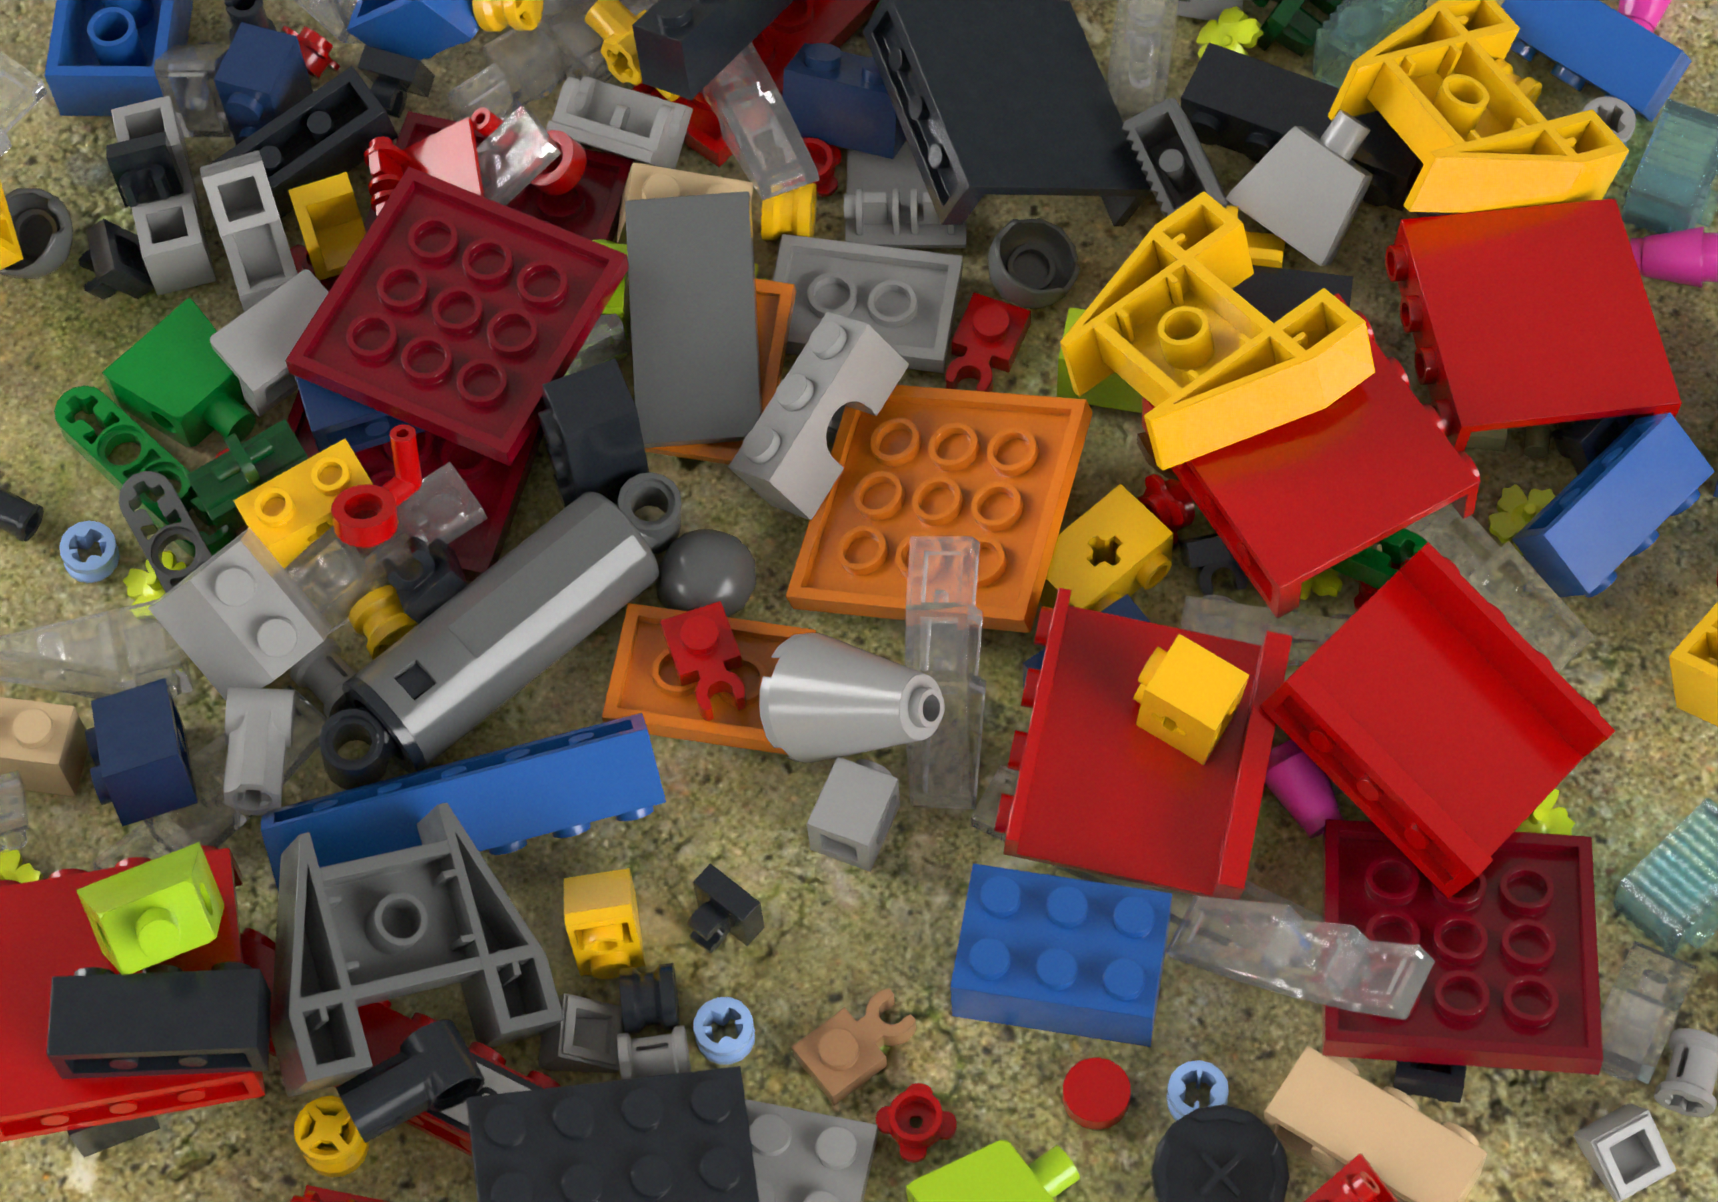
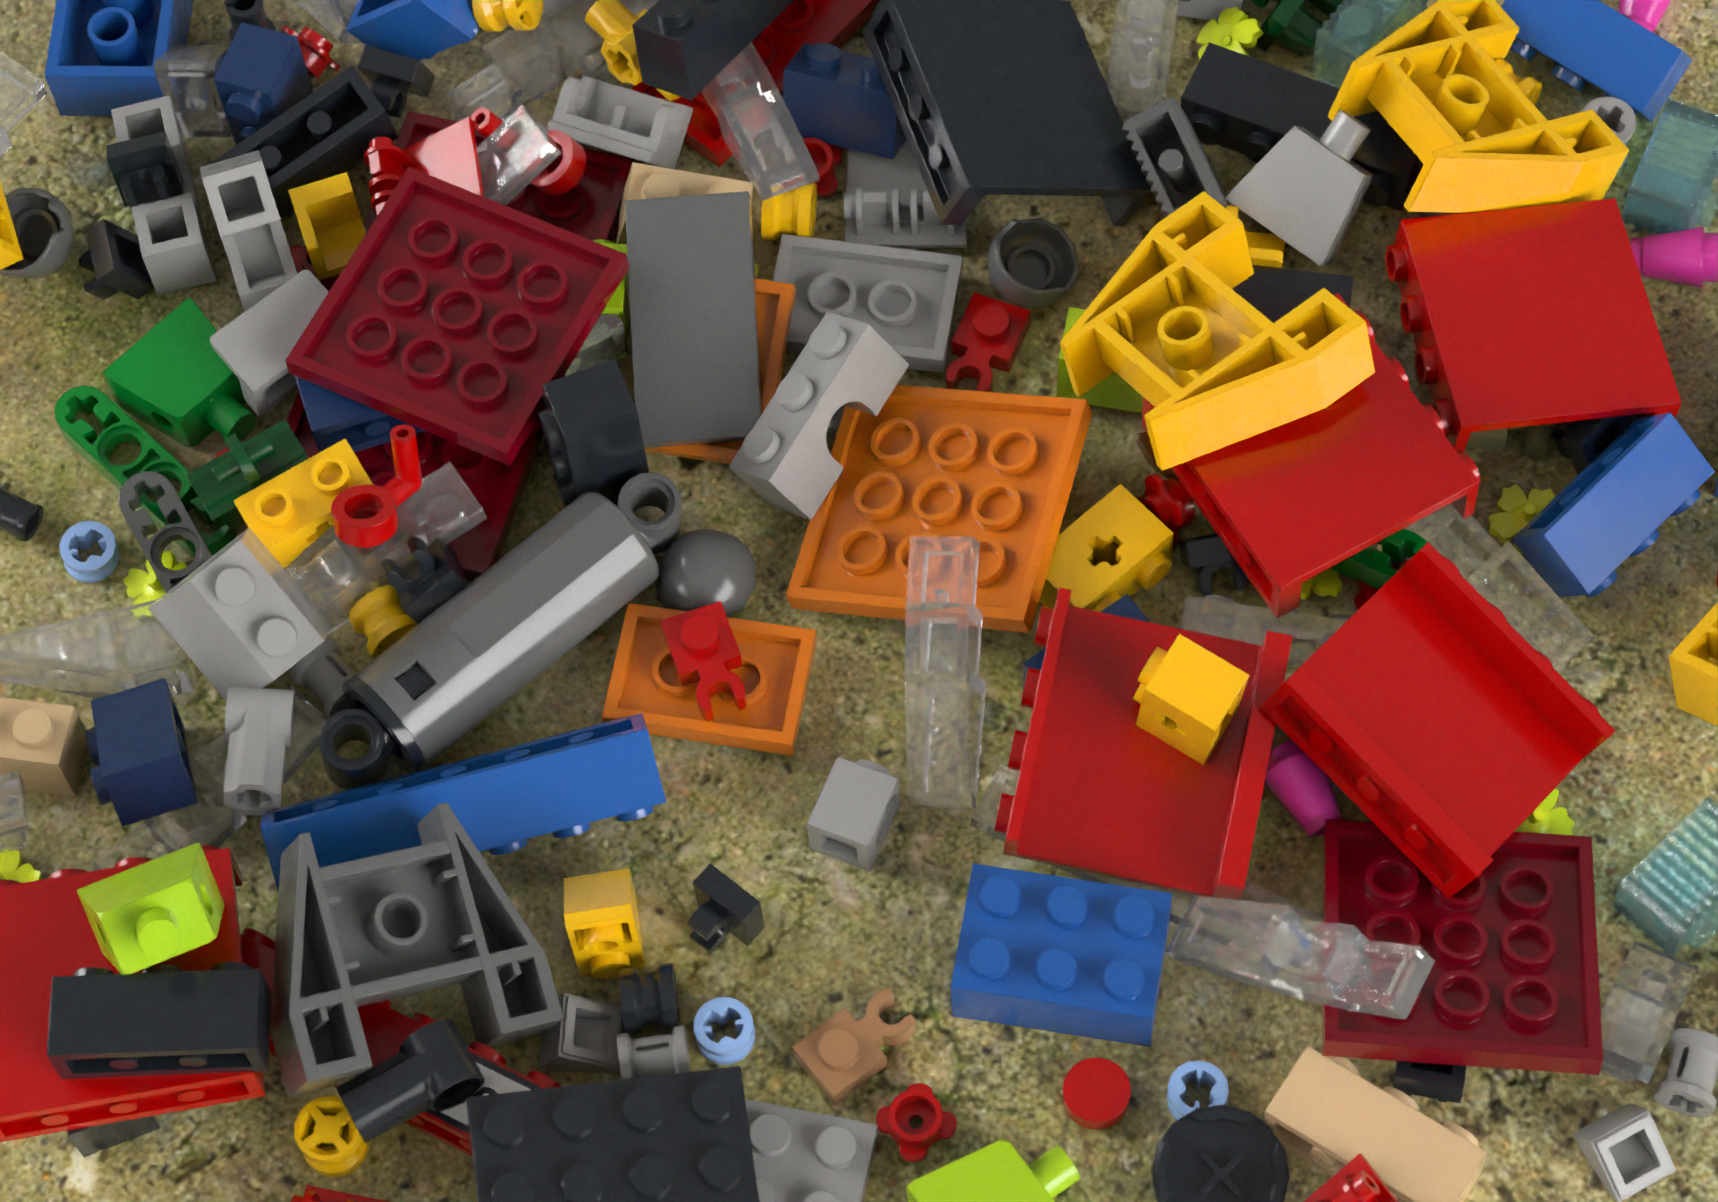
light grey cone [759,633,944,763] -> none

